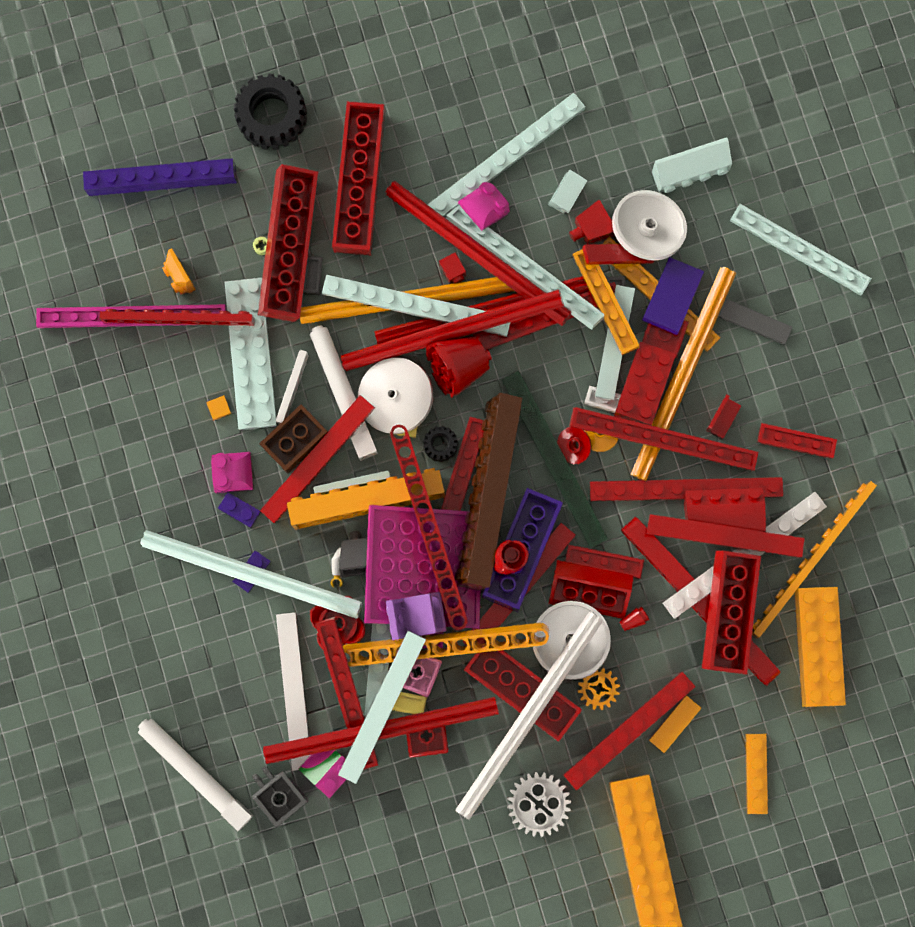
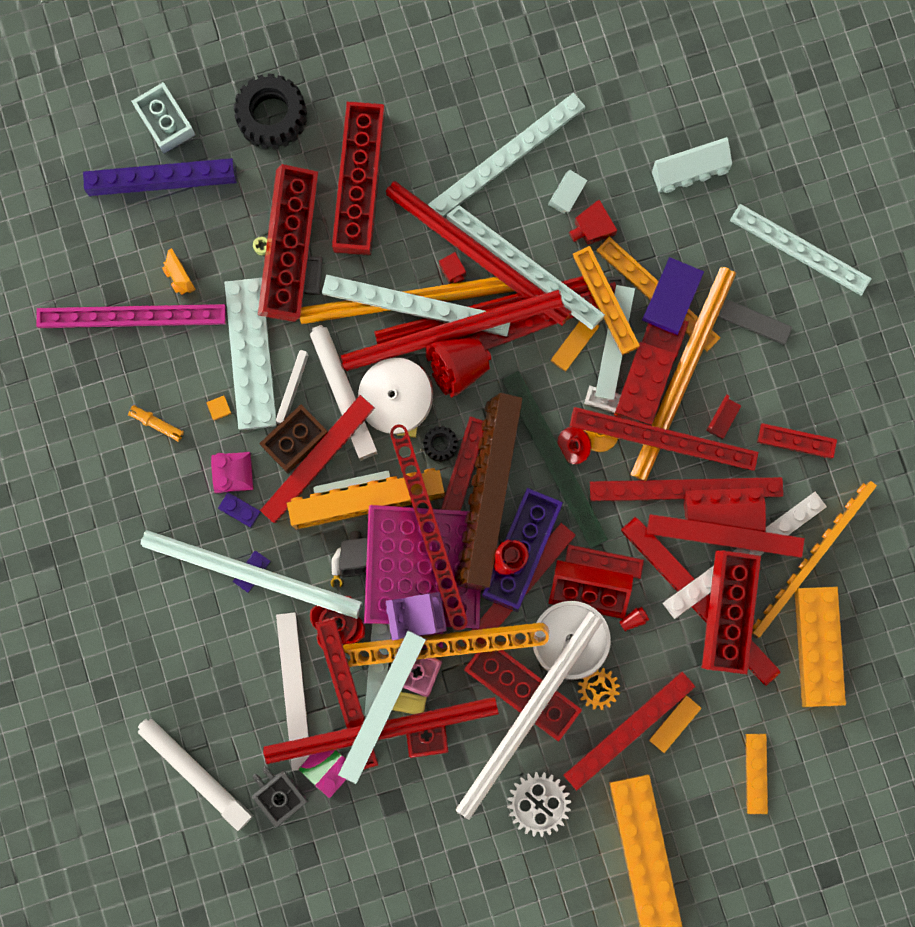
red plate [99,309,255,326] -> none
dark pink slope [458,182,510,231] -> none
red tile [582,244,655,265] -> none
white dish [612,190,687,260] -> none
none -> light orange pin [128,405,184,442]
none -> light aqua brick [131,82,195,154]
none -> light orange tile [551,321,599,372]

